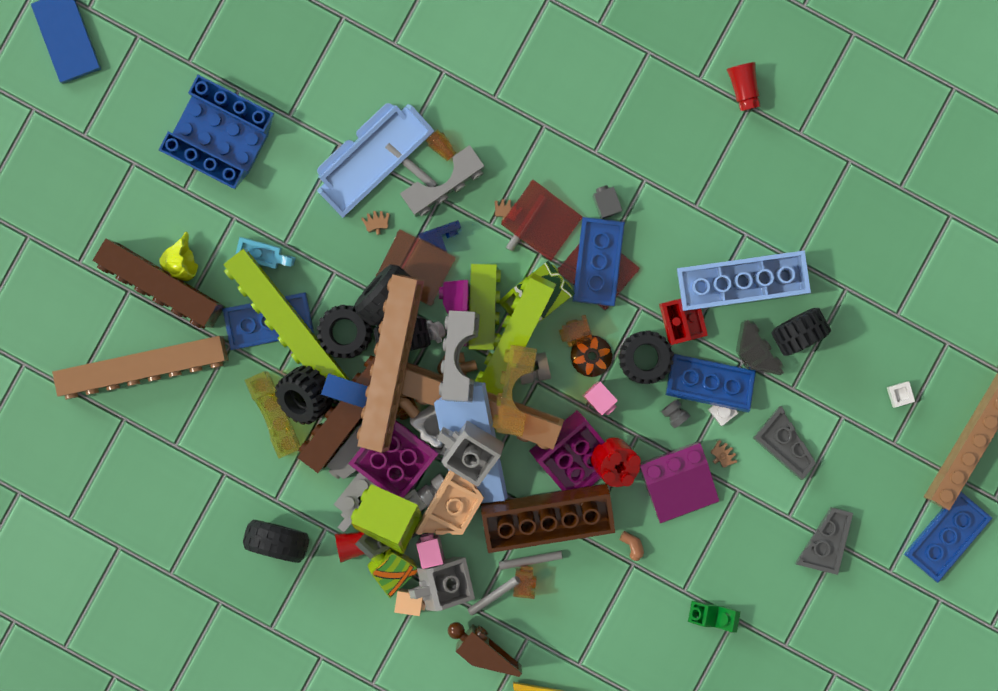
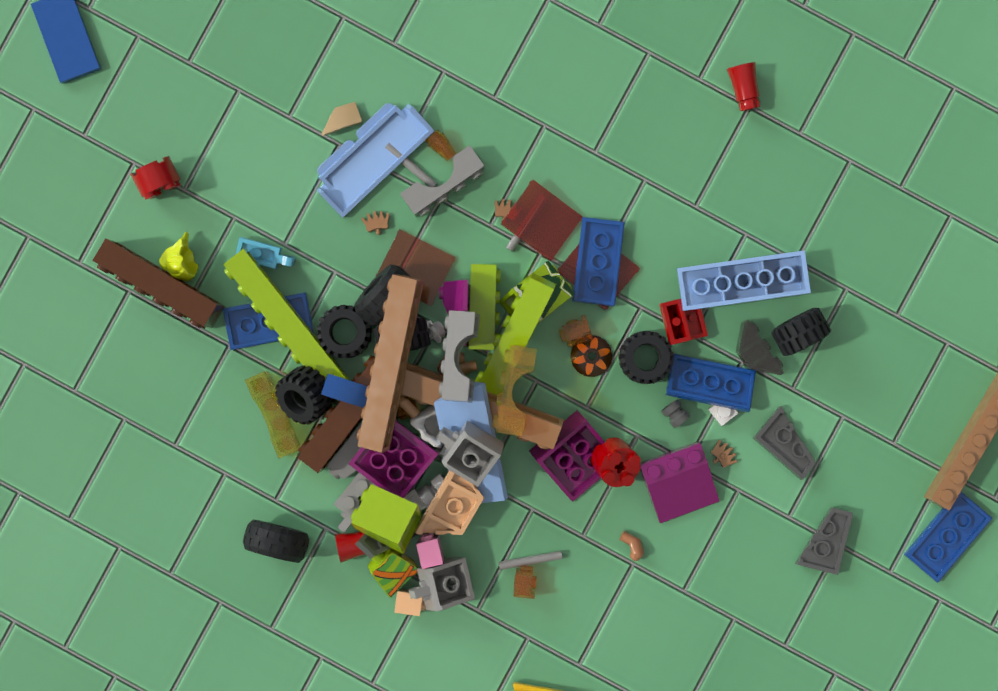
medium nougat brick [52,336,229,400] -> none
blue slope [159,75,274,189] -> none
clear blue slope [418,220,462,253] -> none
reddish brown slope [448,622,522,677] -> none
light grey bar [468,576,521,616] -> none
reddish brown brick [481,484,615,553] -> none
light grey wheel [517,352,551,385] -> none
bright pink brick [582,381,618,415] -> none
dark grey brick [592,185,622,219] -> none
green slope [688,601,741,633] -> none
white plate [887,381,915,408] -> none
none -> red brick [130,156,181,200]
none -> tan slope [321,102,362,136]

